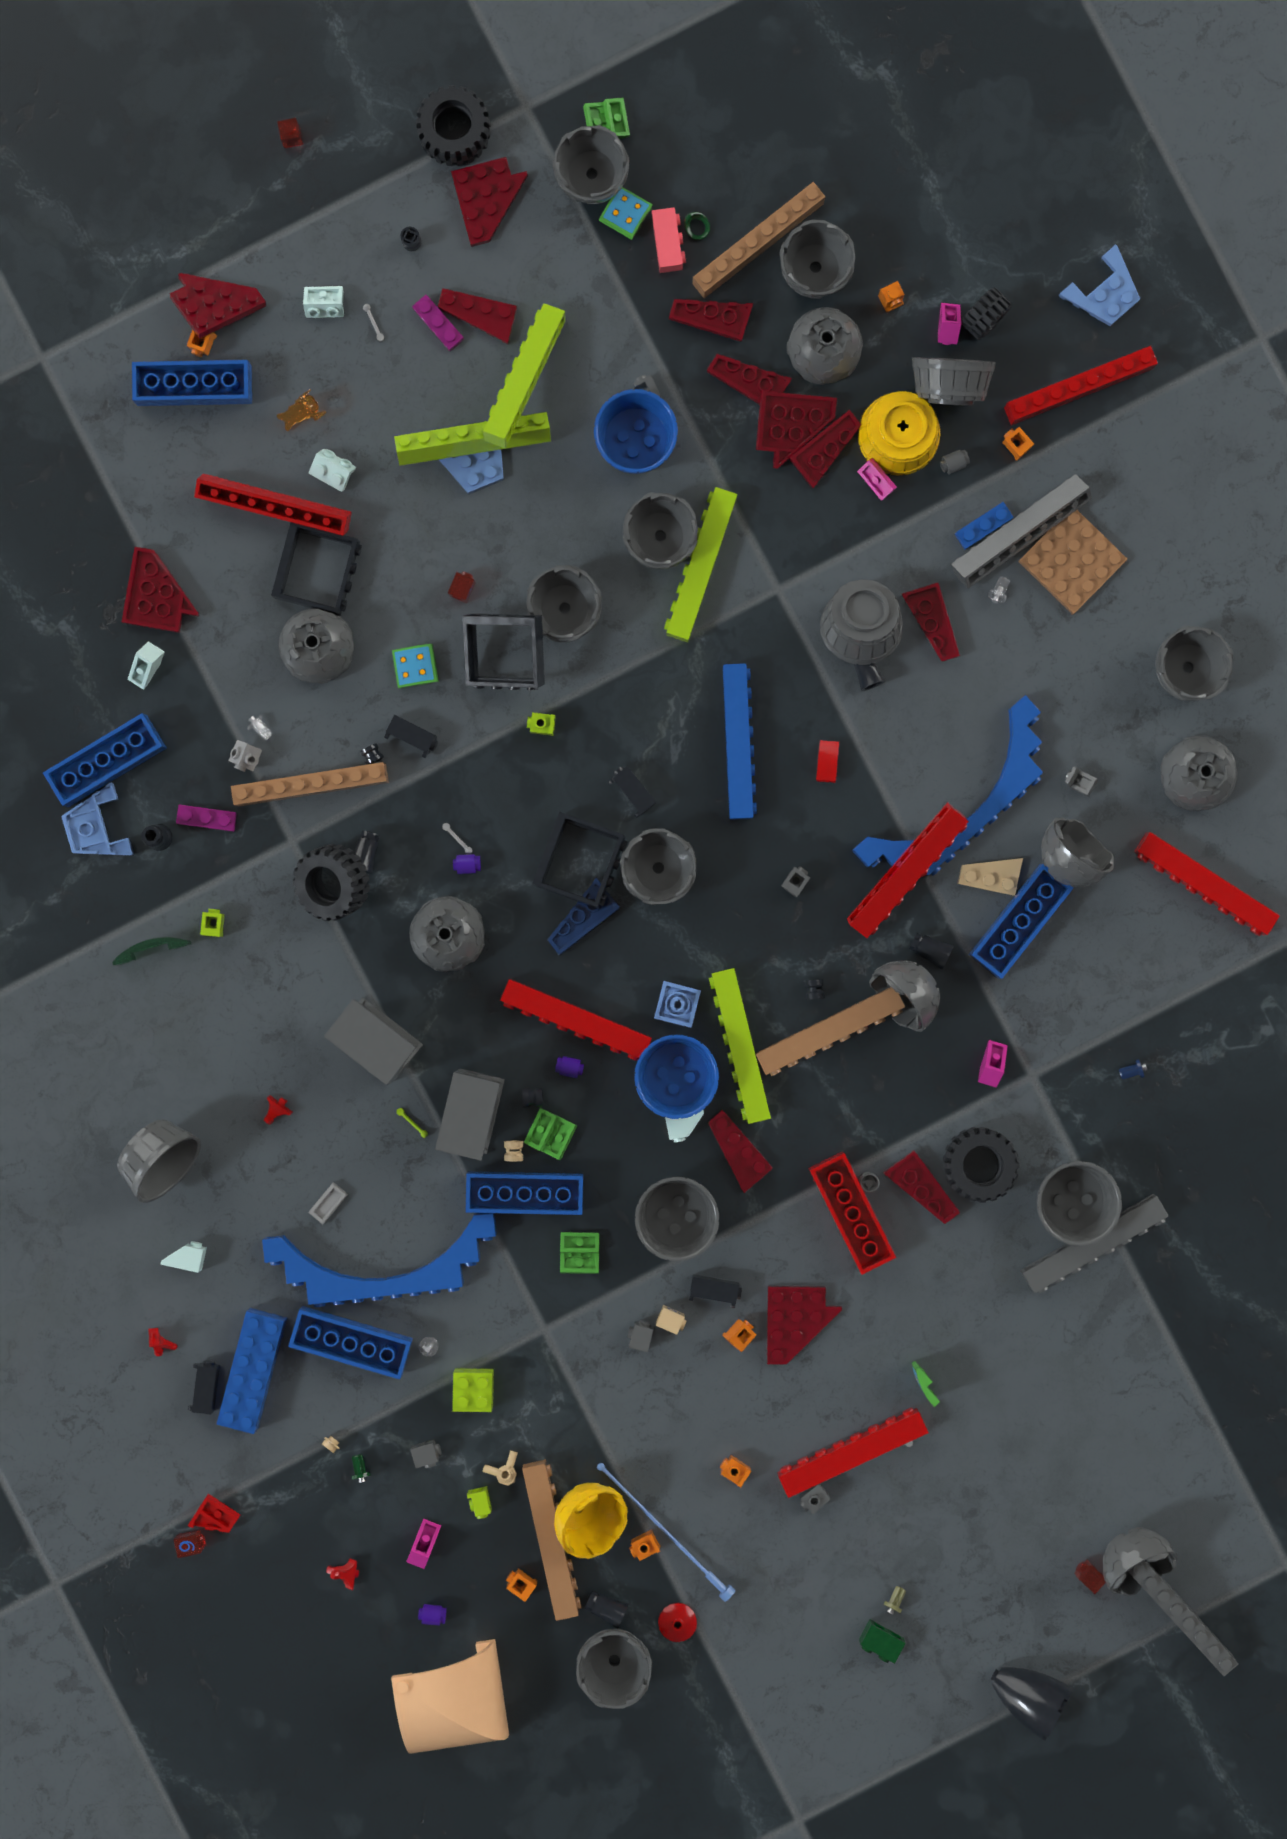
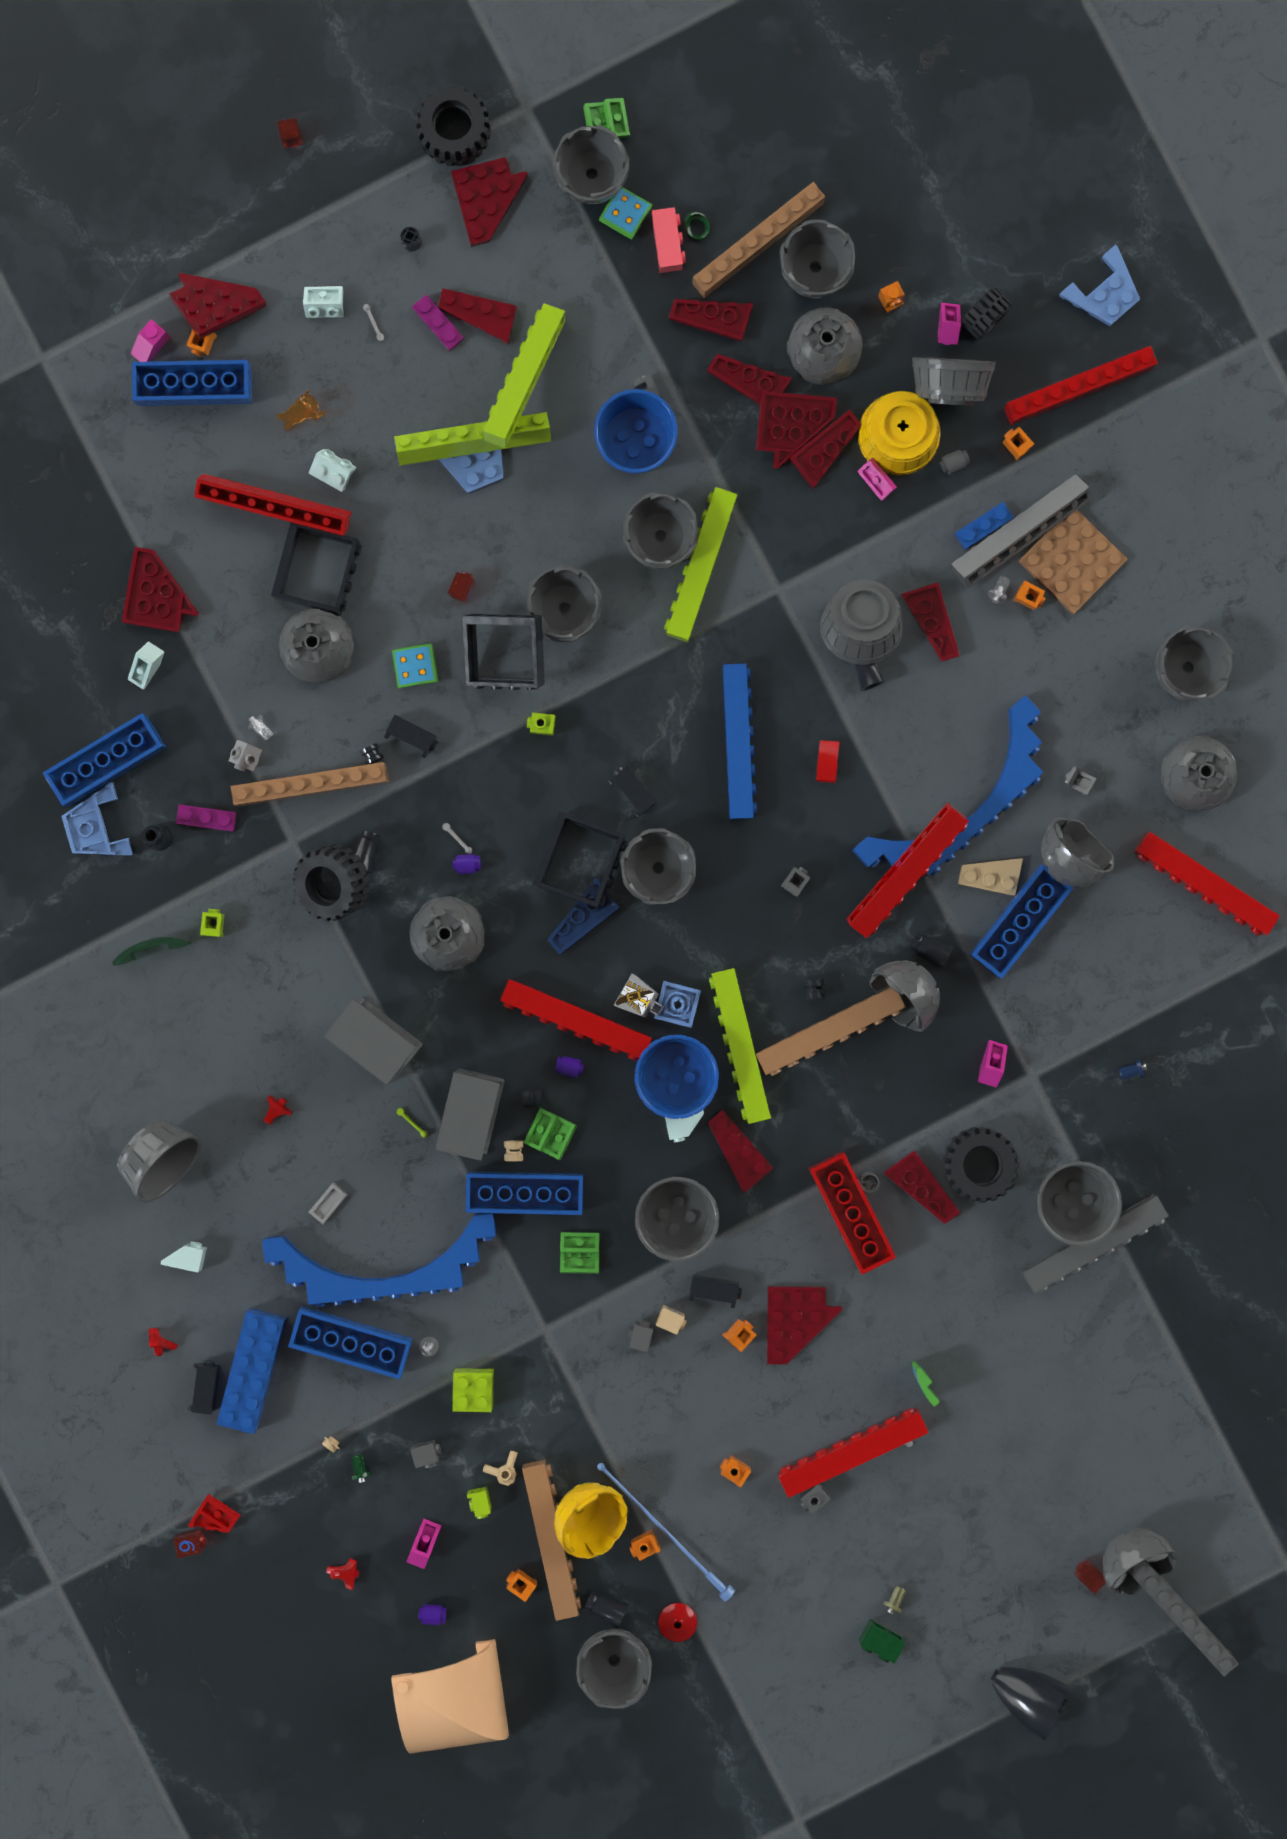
none -> dark pink slope [131,319,170,362]
none -> torso [614,974,664,1018]
none -> orange brick [1013,581,1045,610]

